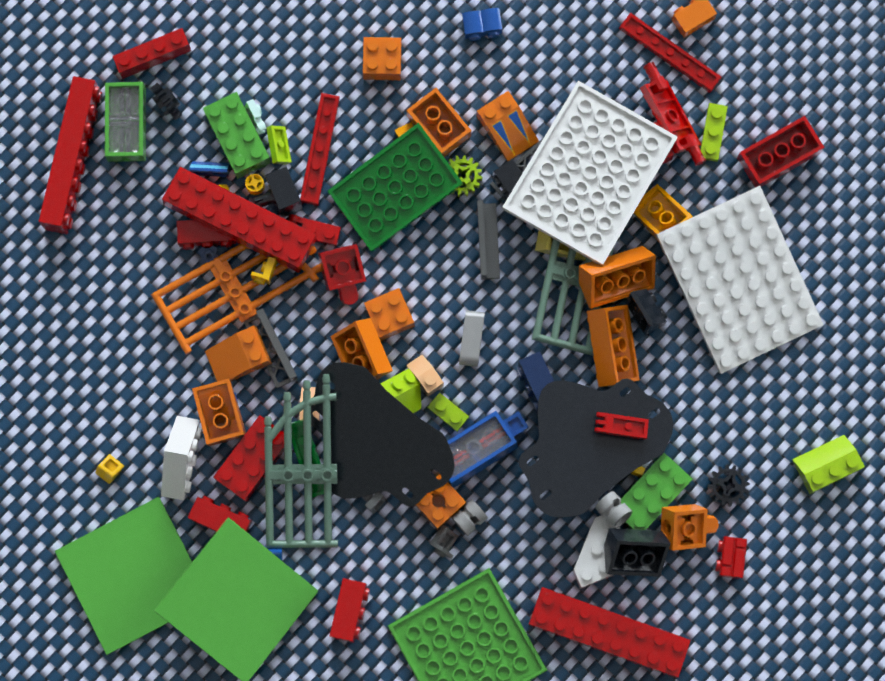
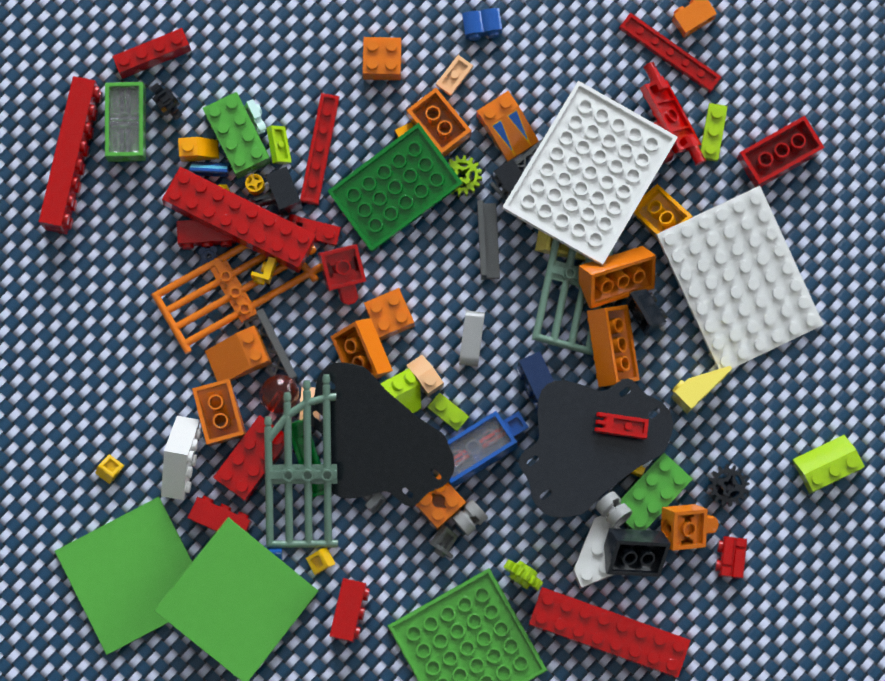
none -> light orange slope [178,137,219,162]
none -> clear red piece [260,374,299,414]
none -> yellow slope [306,548,335,575]
none -> light nougat plate [436,55,473,96]
none -> lime gear [503,559,543,591]
none -> light yellow slope [671,366,733,414]

